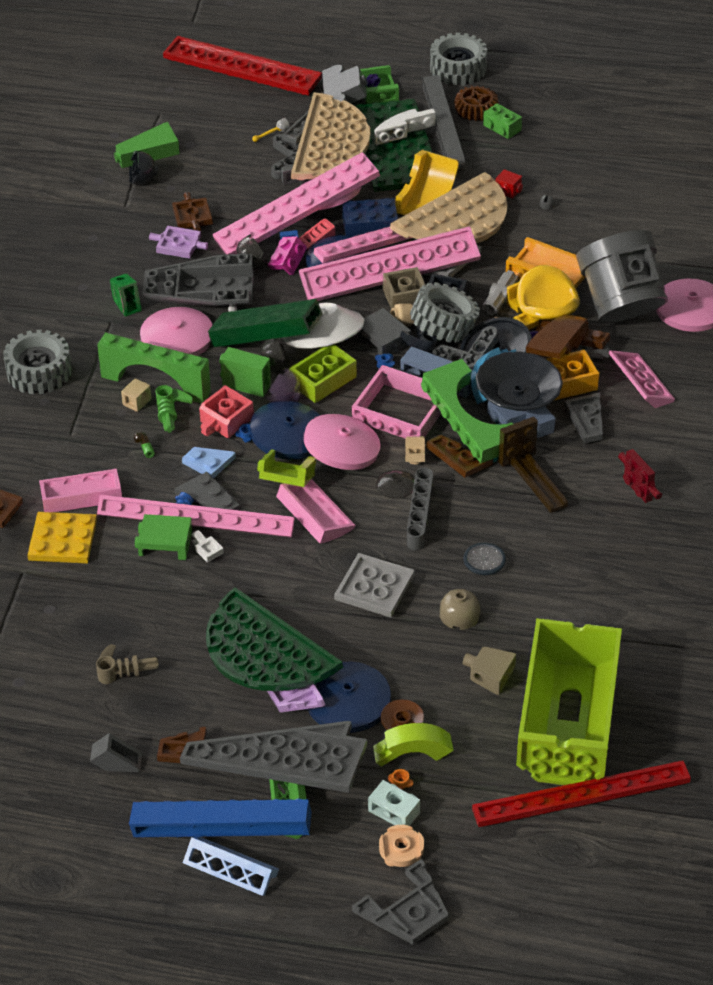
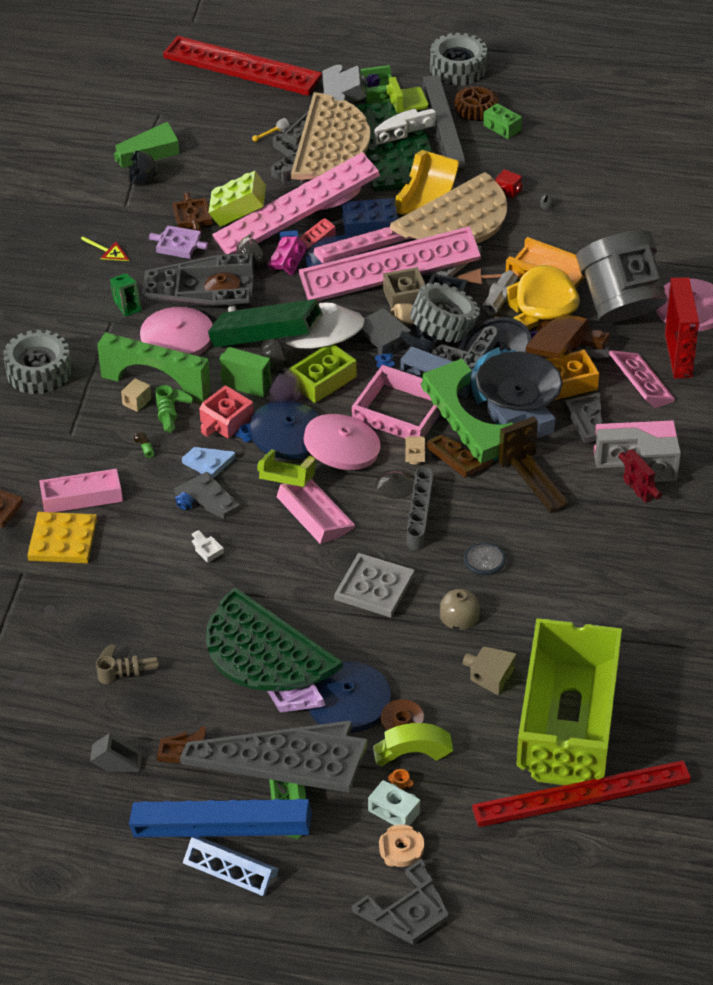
bright pink plate [97,495,295,538] -> none
bright green panel [135,514,193,560] -> none
none -> piece [81,237,129,261]
none -> reddish brown dish [204,272,240,291]
none -> lime brick [209,171,266,227]
none -> lime bracket [386,77,428,113]
none -> nougat piece [454,269,502,284]
none -> light grey piece [594,421,681,482]
none -> red window [665,277,699,379]

